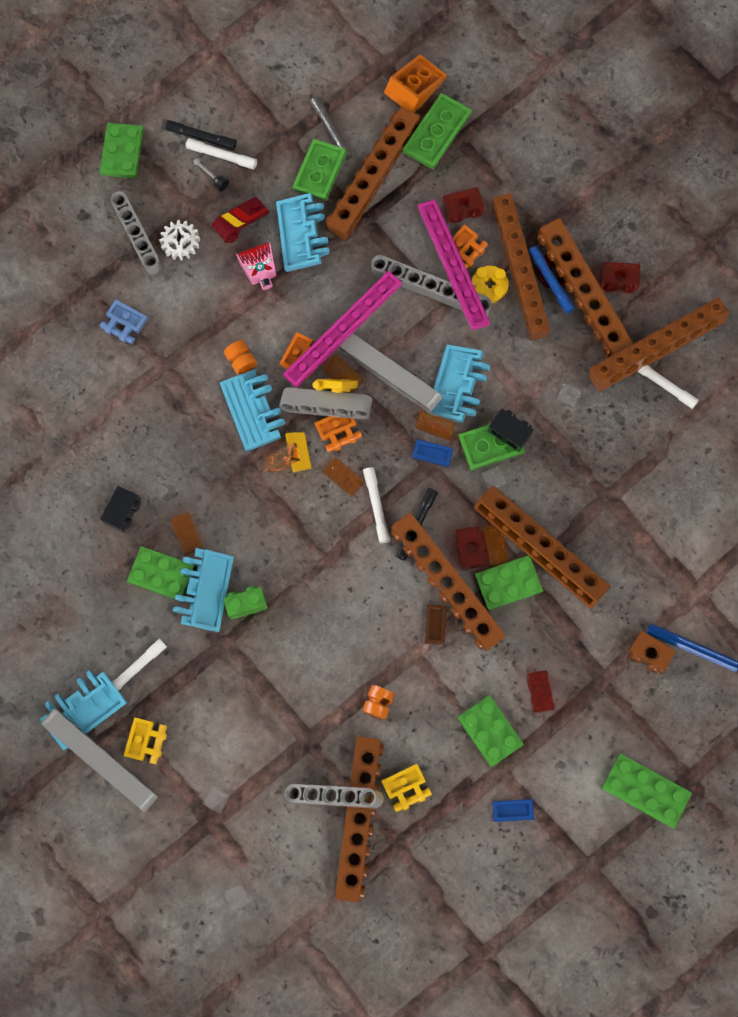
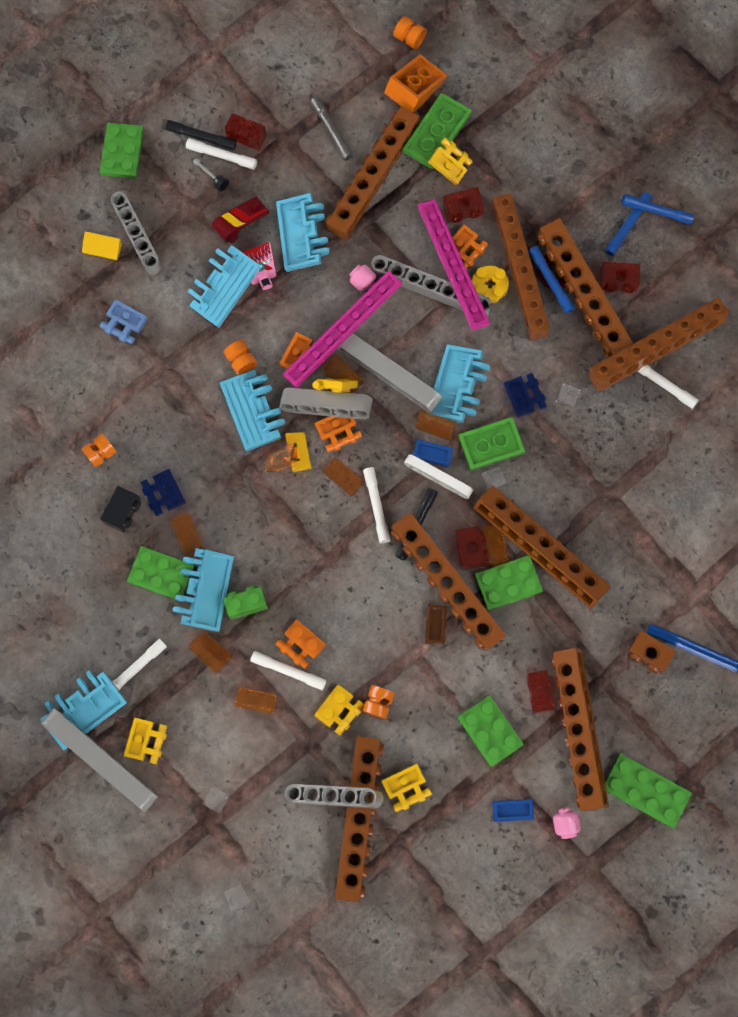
white gear [159,220,200,260] -> none
bright green plate [292,139,347,201] -> none
black brick [488,409,534,452] -> none
none -> orange wheel [81,433,117,468]
none -> yellow slope [82,232,122,261]
none -> clear blue plate [140,469,186,516]
none -> medium azure hinge [187,245,262,328]
none -> clear orange slope [189,631,233,674]
none -> clear red brick [224,113,267,151]
none -> clear orange tile [235,687,278,715]
none -> white piece [250,651,327,691]
none -> orange plate [275,619,326,670]
none -> yellow plate [314,684,364,736]
none -> bright pink head [349,265,377,292]
none -> orange wheel [393,16,427,49]
none -> white beam [404,454,473,499]
none -> yellow plate [428,137,472,185]
none -> clear blue plate [503,373,547,418]
none -> dark orange brick [552,648,609,811]
none -> bright pink head [553,808,581,839]
none -> blue piece [604,192,653,257]
none -> blue piece [621,194,694,225]

